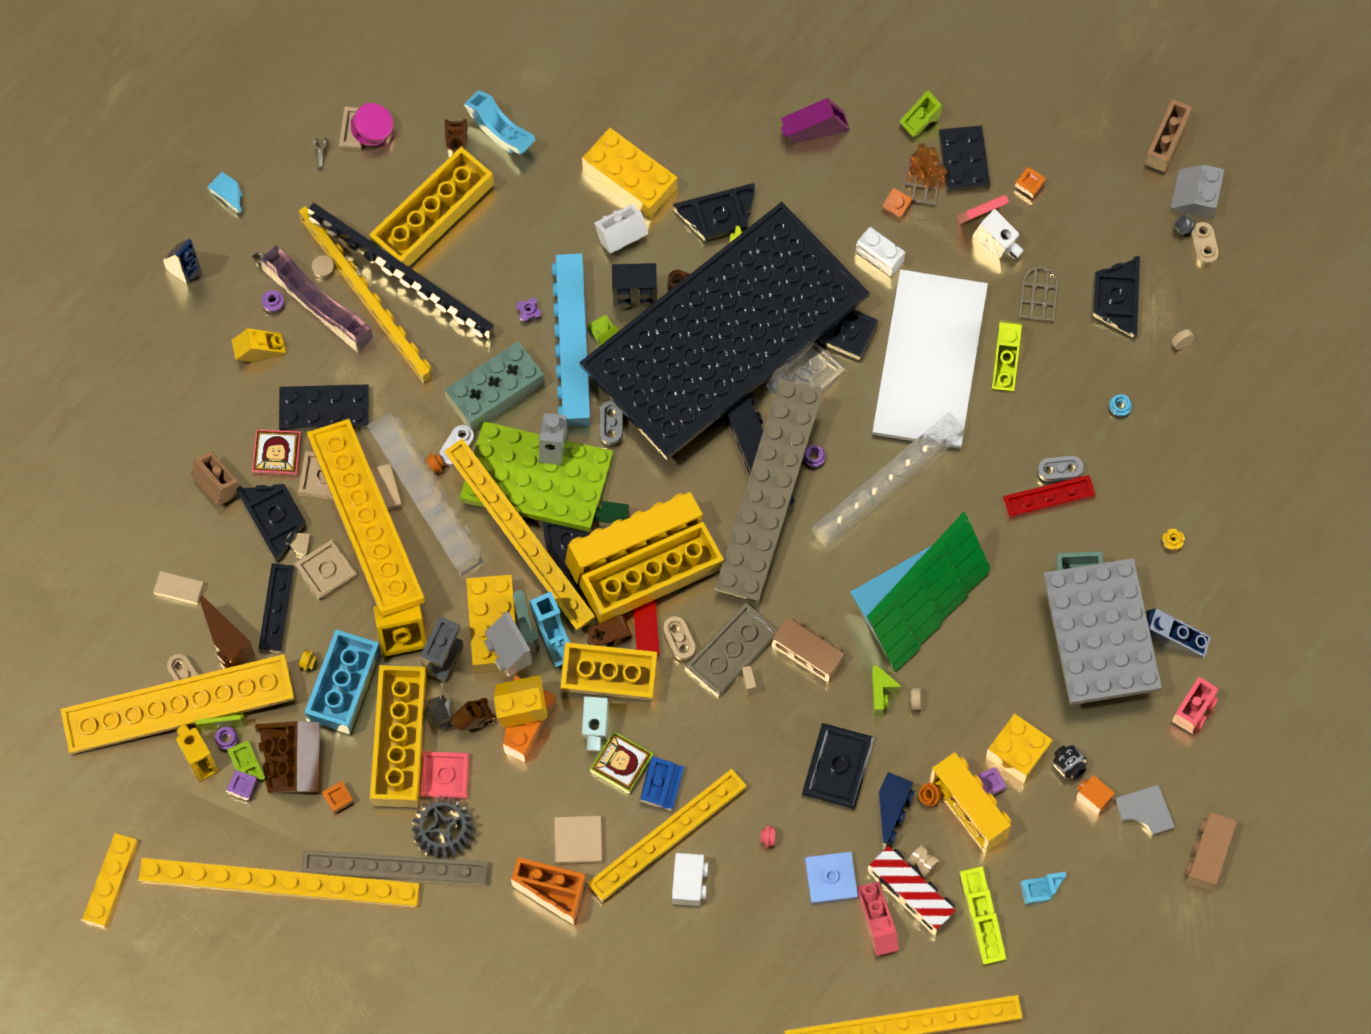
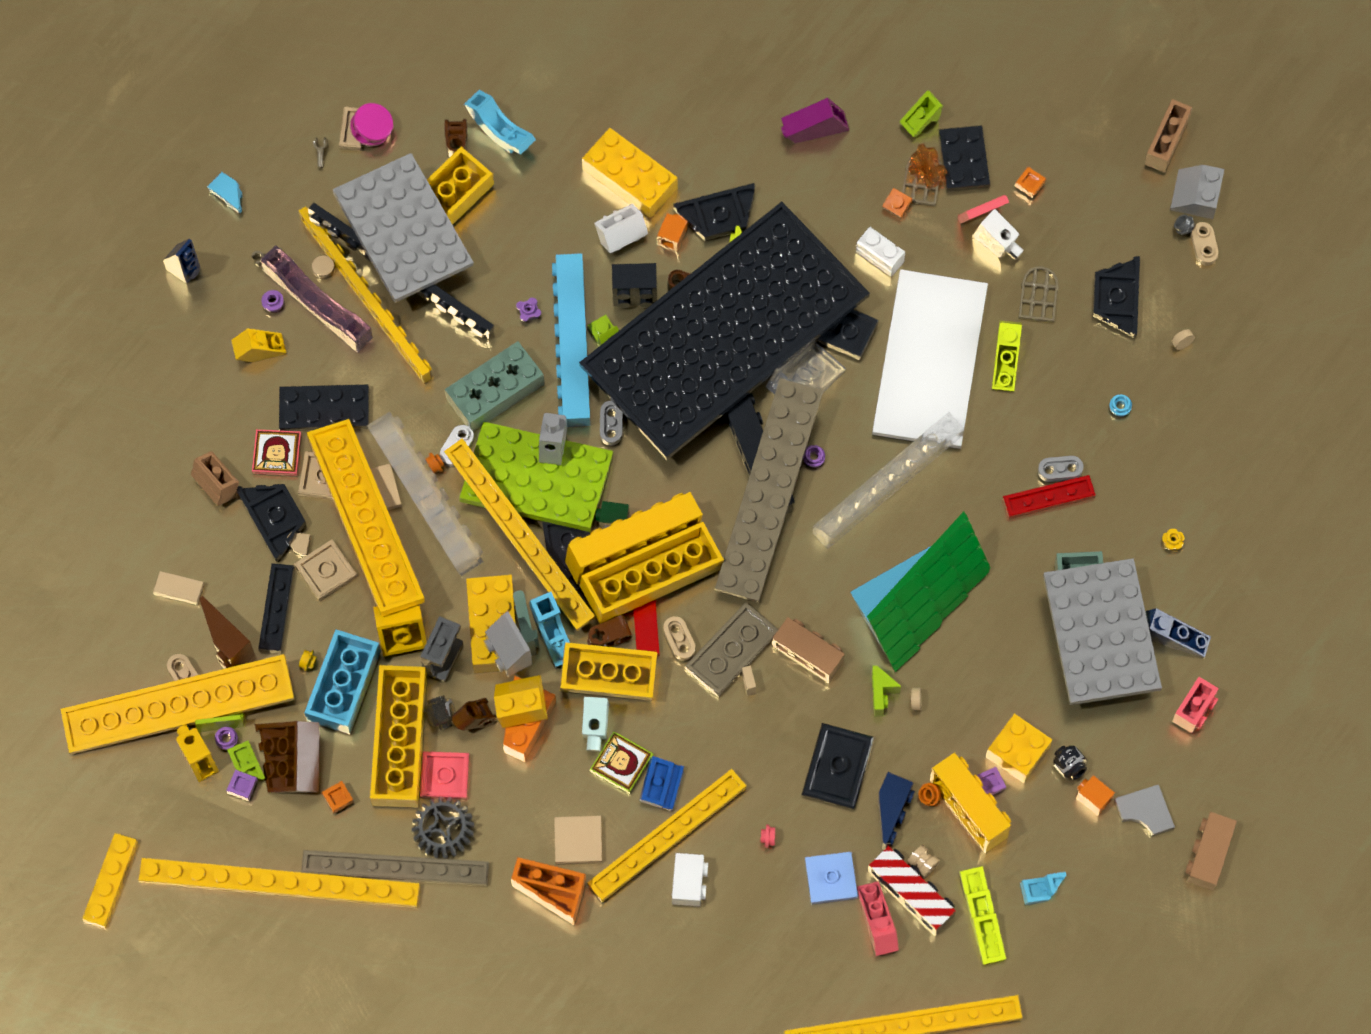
none -> light grey plate [333,153,474,303]
none -> orange brick [657,213,688,252]

